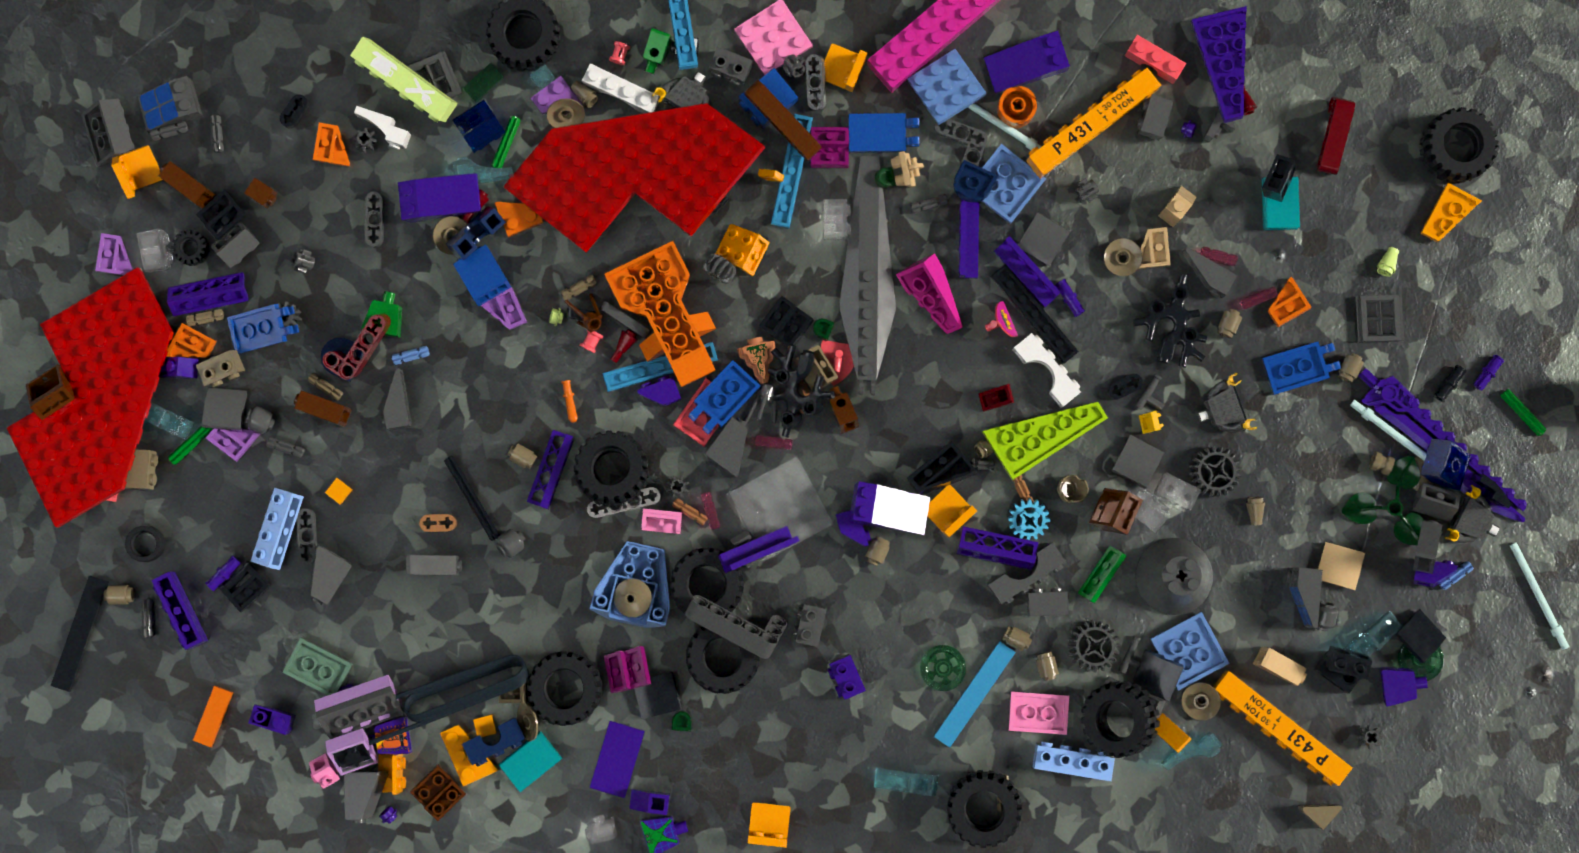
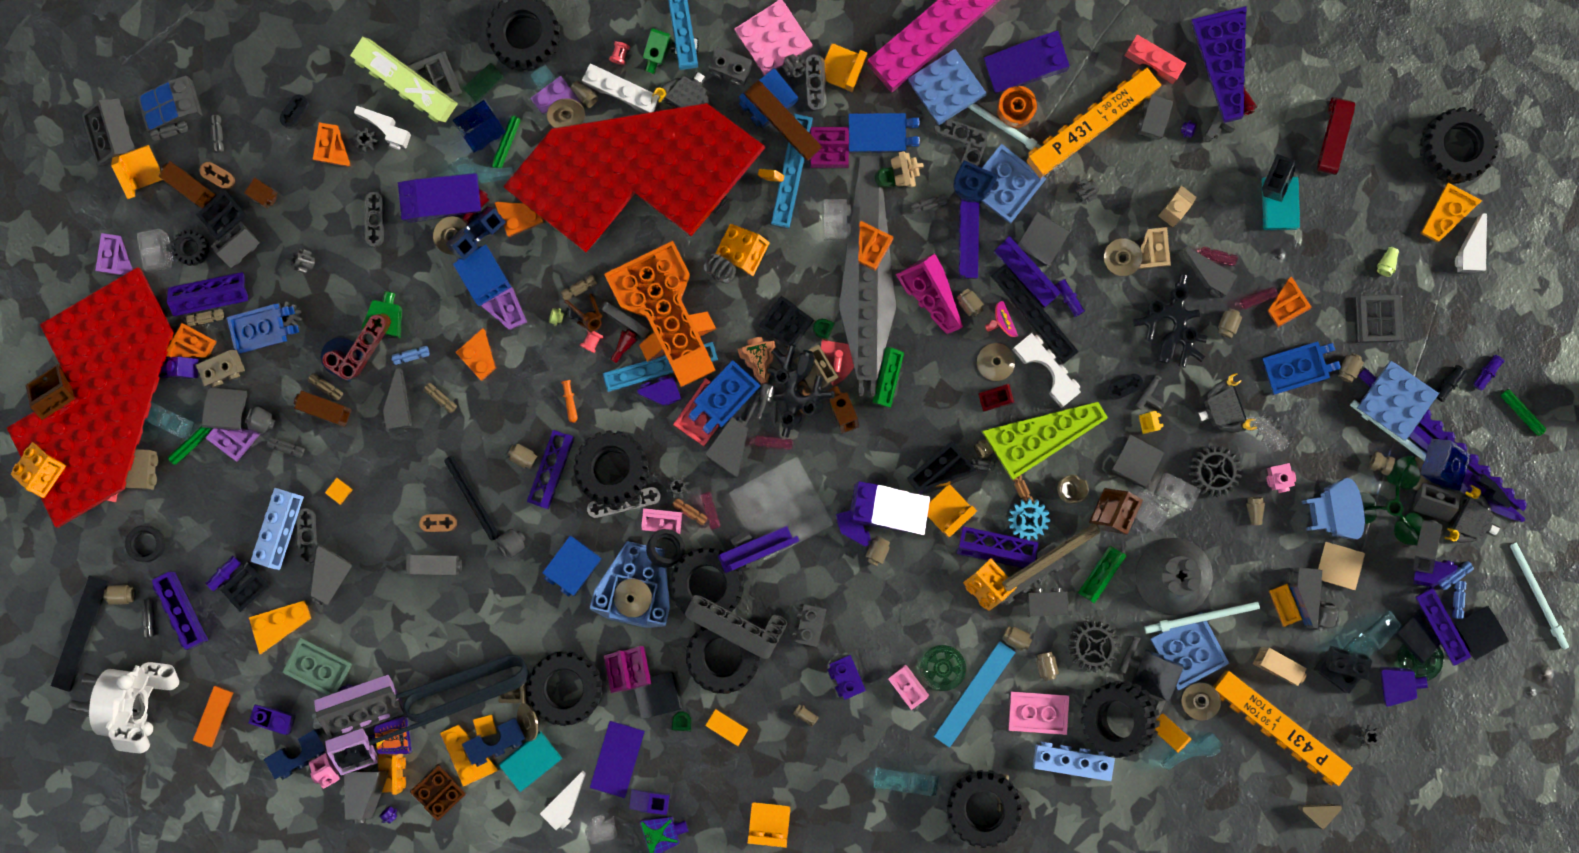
none -> light orange bracket [11,442,66,498]
none -> white piece [68,662,180,753]
none -> medium nougat beam [200,162,235,190]
none -> light orange wing [249,600,311,655]
none -> dark blue arch [264,729,326,780]
none -> dark tan axle [423,383,457,413]
none -> orange wing [456,328,496,381]
none -> white slope [540,771,586,830]
none -> blue brick [543,536,602,597]
none -> black tyre [646,529,685,568]
none -> light orange tile [705,709,748,746]
none -> dark tan pin [793,704,819,727]
none -> orange wing [858,221,894,271]
none -> green plate [872,347,904,408]
none -> bright pink hinge [888,664,929,710]
none -> dark tan brick [957,288,984,317]
none -> light orange bracket [963,559,1017,611]
none -> dark tan dish [977,343,1015,381]
none -> dark tan axle [1002,524,1100,591]
none -> light aqua bar [1144,601,1260,634]
none -> clear piece [1250,412,1294,453]
none -> bright pink brick [1266,463,1296,493]
none -> light orange tile [1269,584,1302,627]
none -> medium blue piece [1302,478,1365,540]
none -> medium blue plate [1357,361,1439,441]
none -> dark purple fence [1415,587,1471,666]
none -> medium blue axle [1452,581,1467,619]
none -> black slope [1454,606,1509,660]
none -> white slope [1455,214,1487,273]

